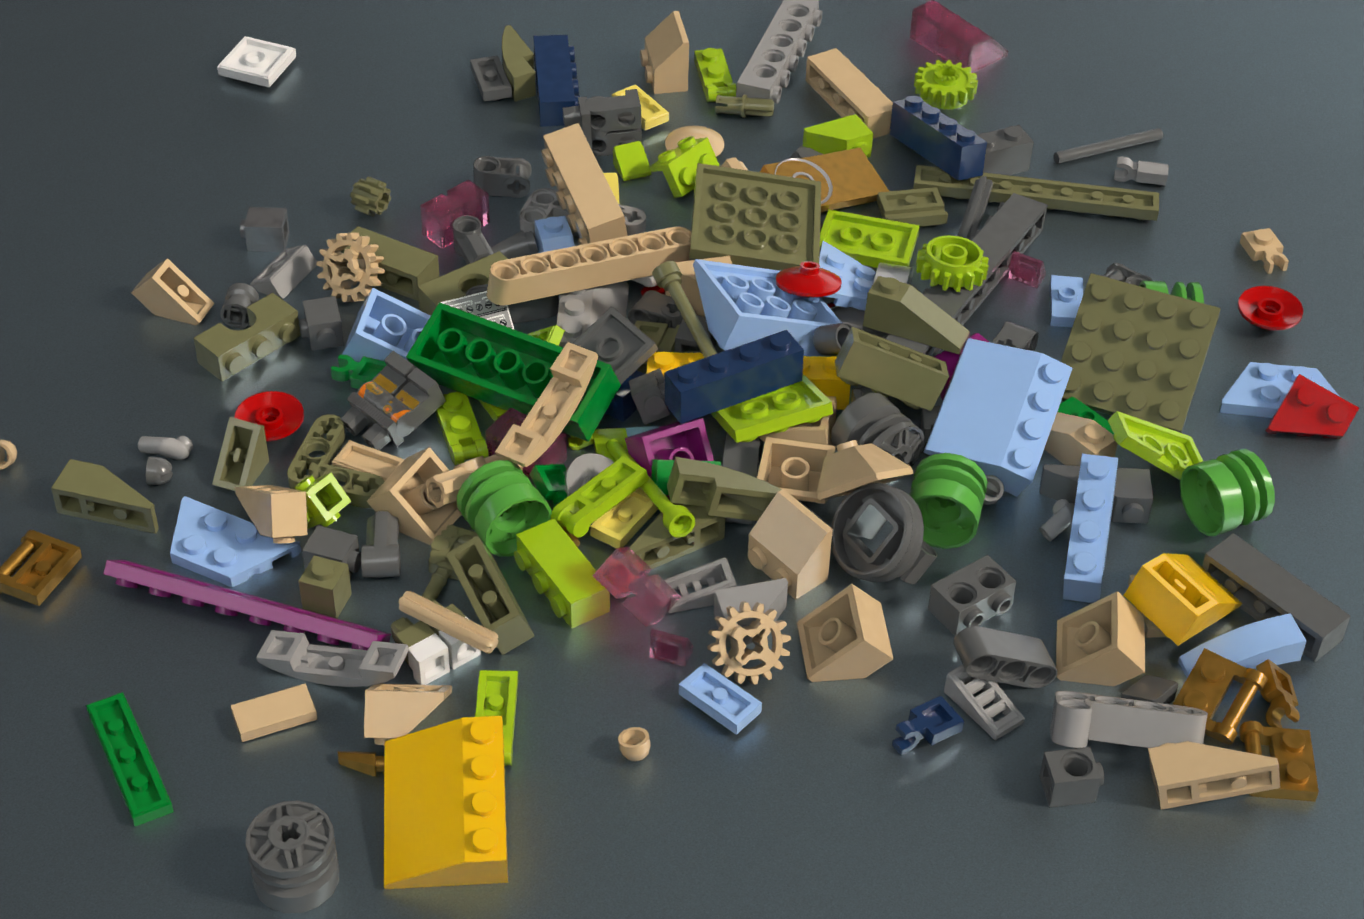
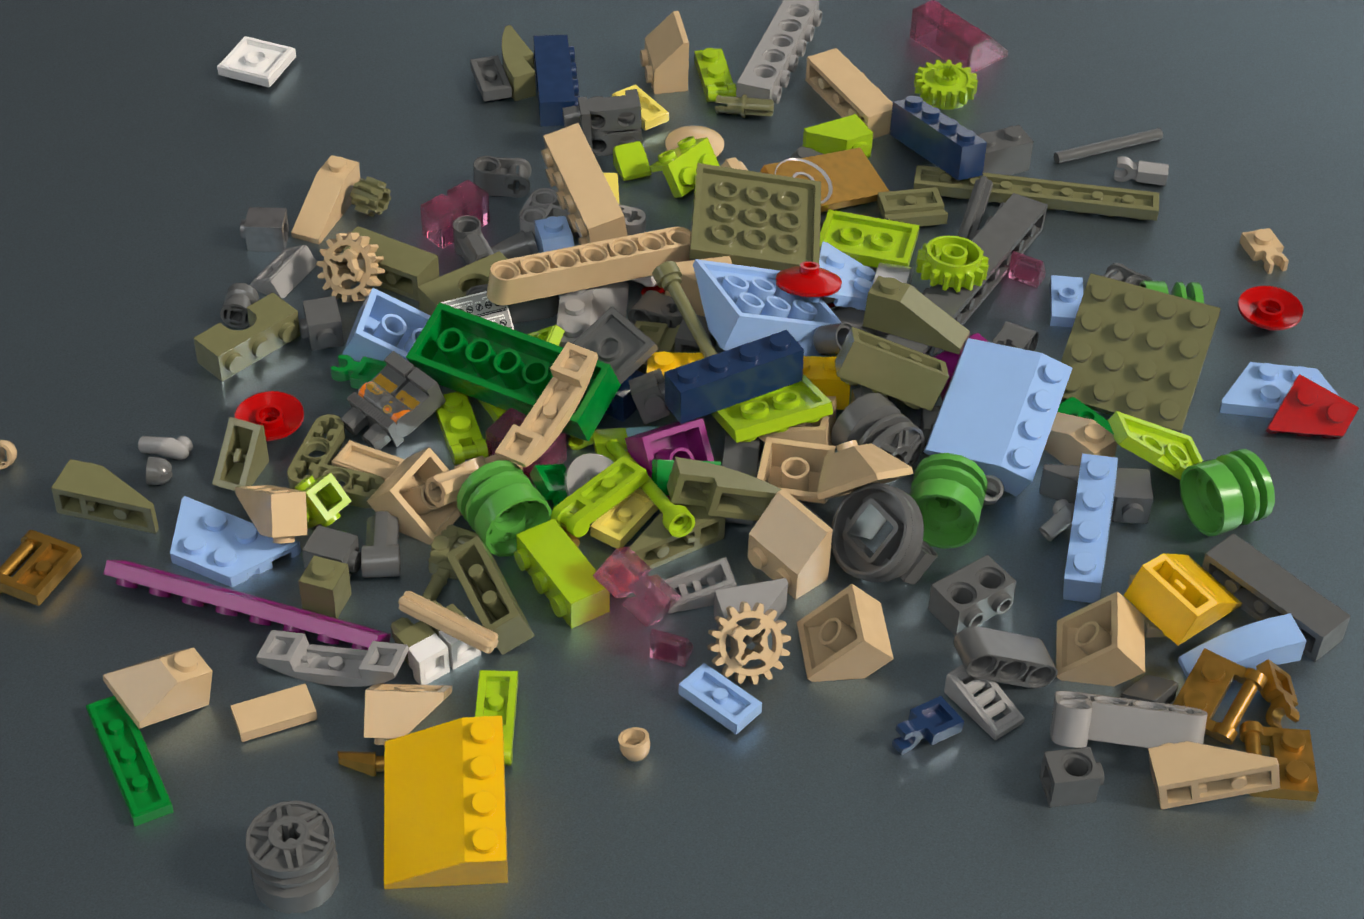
tan slope [131,258,215,326] -> none
none -> tan slope [103,647,213,729]
none -> tan slope [291,155,361,245]

